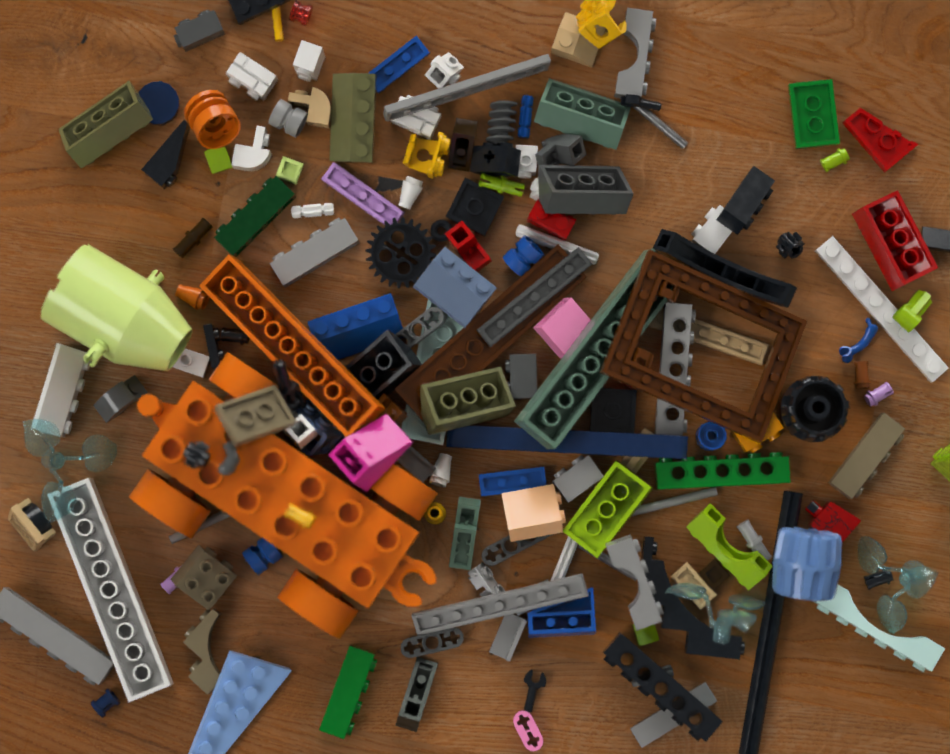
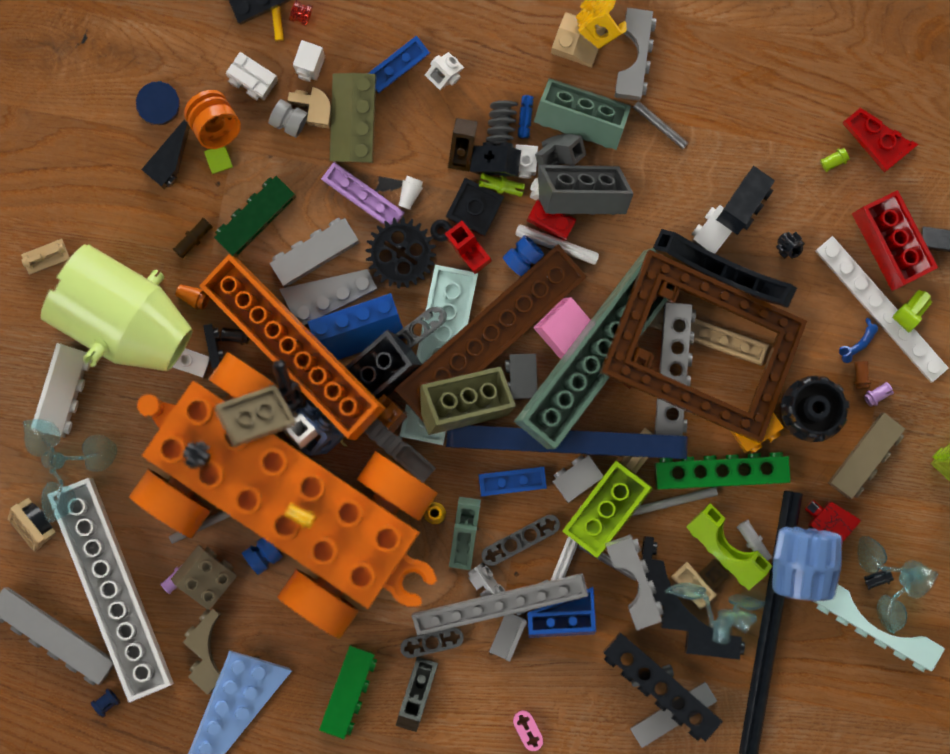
olive slope [58,80,153,169] -> none
dark grey brick [93,375,148,423] -> none
dark grey brick [174,10,225,52] -> none
dark grey arm [218,442,240,476] -> none
white brick [231,126,272,171] -> none
yellowish green tile [276,156,304,185] -> none
white axle [291,203,334,218] -> none
dark pink slope [329,414,413,492] -> none
light grey tile [383,54,551,122] -> none
white brick [391,95,441,140] -> none
yellow piece [403,132,451,179] -> none
sand blue slope [413,247,497,328] -> none
white cone [429,453,452,487] -> none
dark grey tile [476,247,592,347] -> none
light nougat brick [502,484,566,542] -> none
black bar [523,669,546,712] -> none
black plate [590,388,637,434] -> none
black bar [620,94,661,111] -> none
lime slope [632,624,659,646] -> none
blue wheel [695,421,727,451] -> none
green plate [788,79,840,150] -> none
none -> tan hinge [21,239,70,275]
none -> light grey wing [279,269,378,326]

